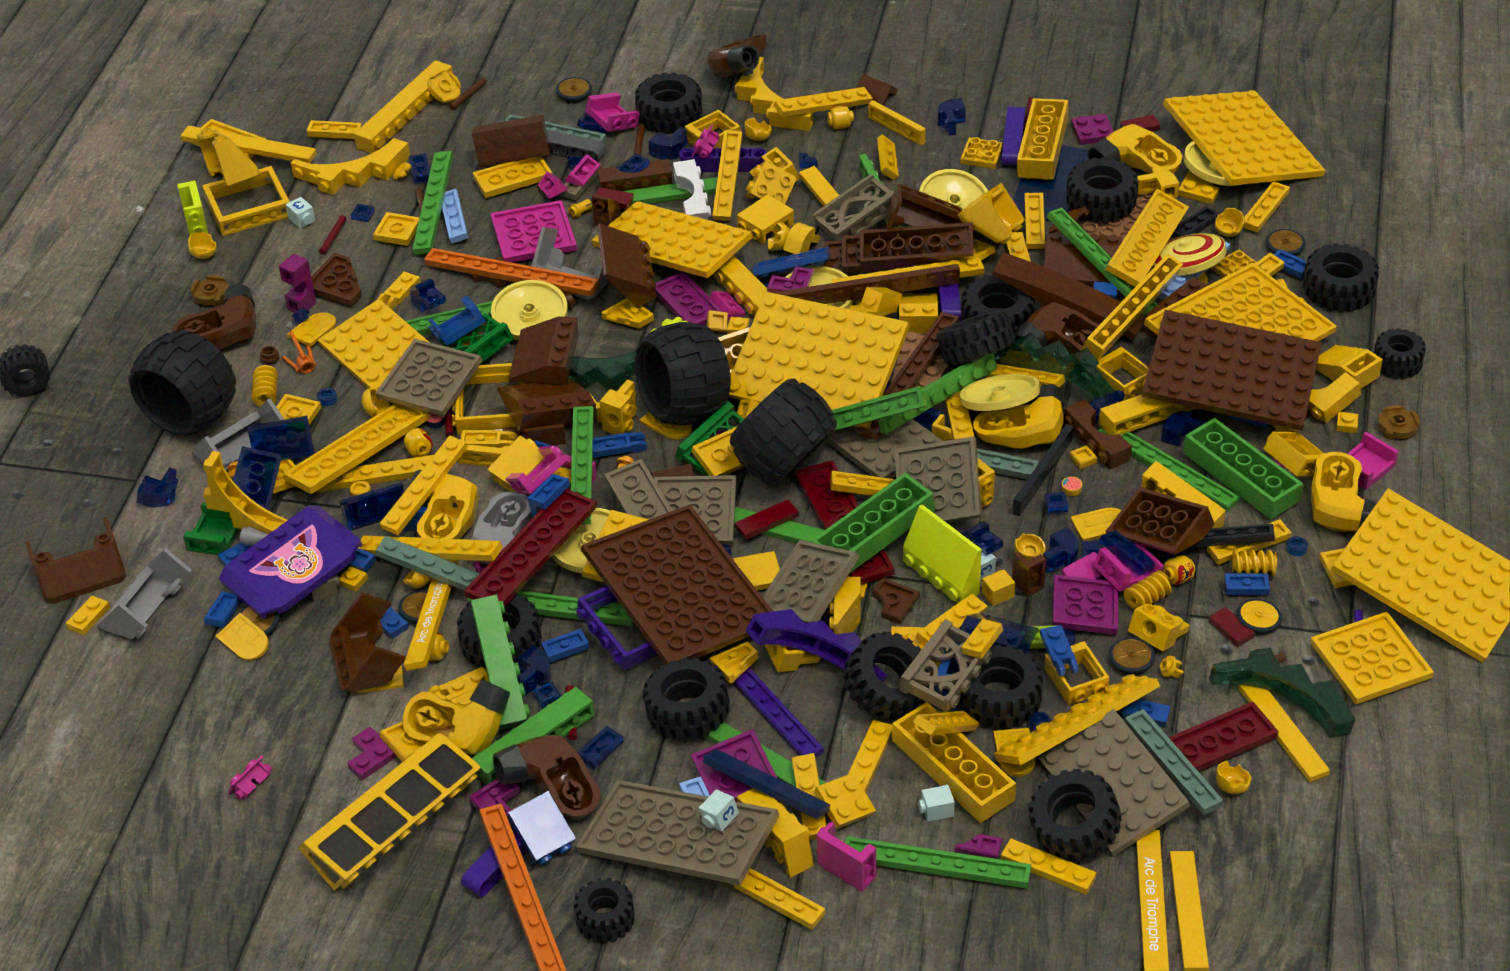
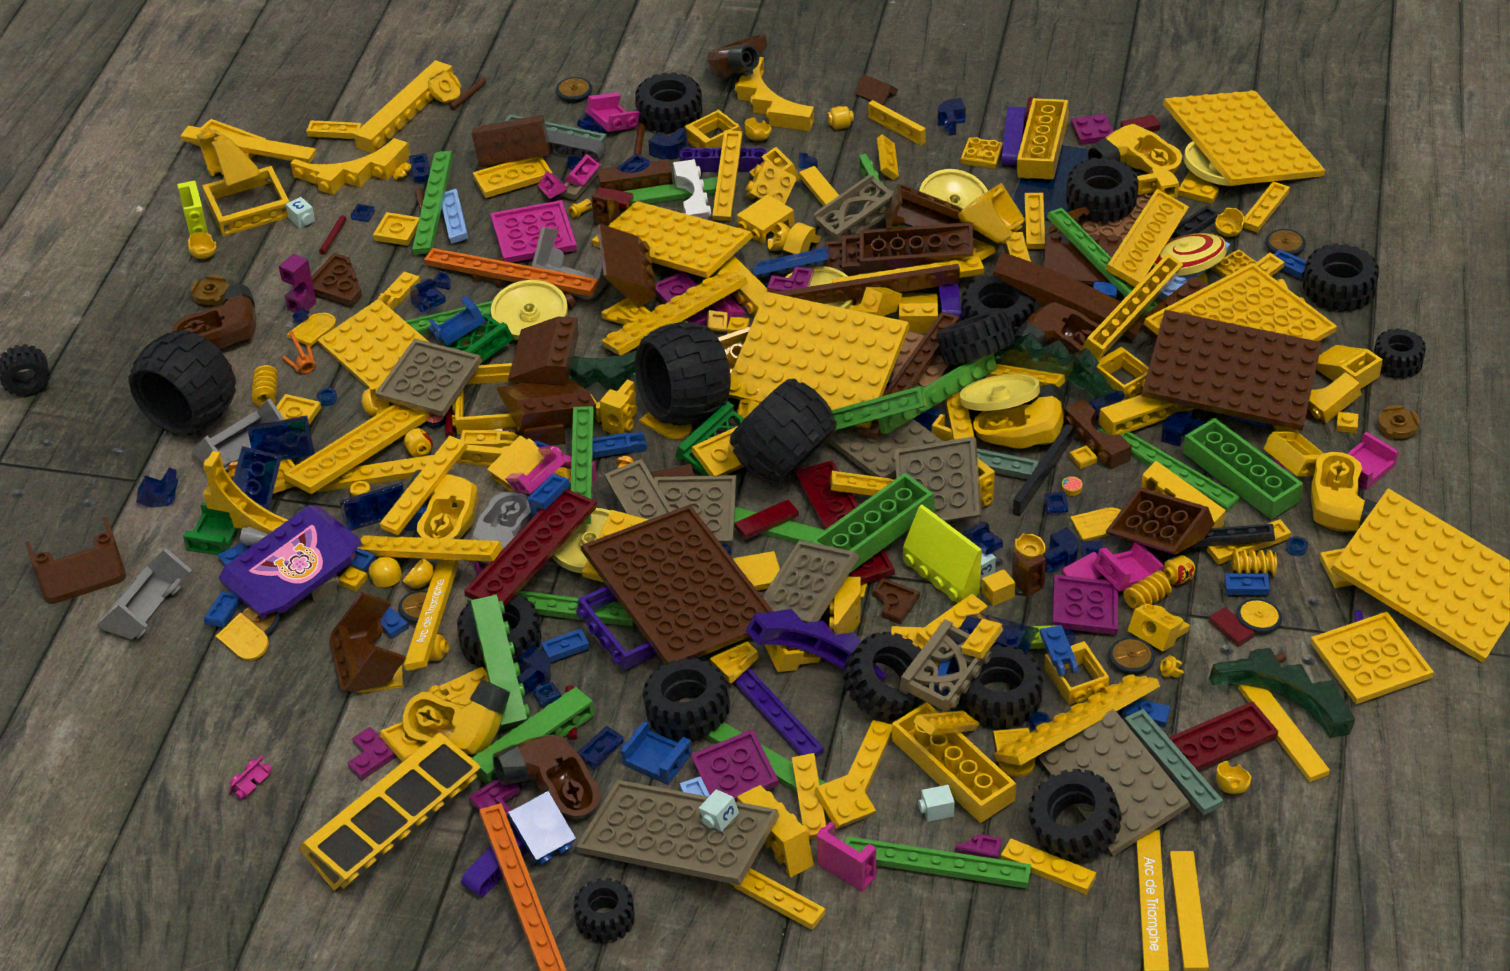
yellow plate [66,595,110,635] -> none
reddish brown plate [260,346,280,363] -> none
sand green plate [376,536,480,590] -> none
dark pink hinge [692,125,719,158] -> none
dark blue tile [703,749,831,819] -> none
yellow plate [773,87,873,117] -> none
clear blue hinge [1099,530,1155,576] -> none
none -> yellow hair [368,556,402,588]
none -> clear blue tile [432,270,451,290]
none -> yellow plate [601,268,748,356]
none -> blue panel [620,721,692,785]

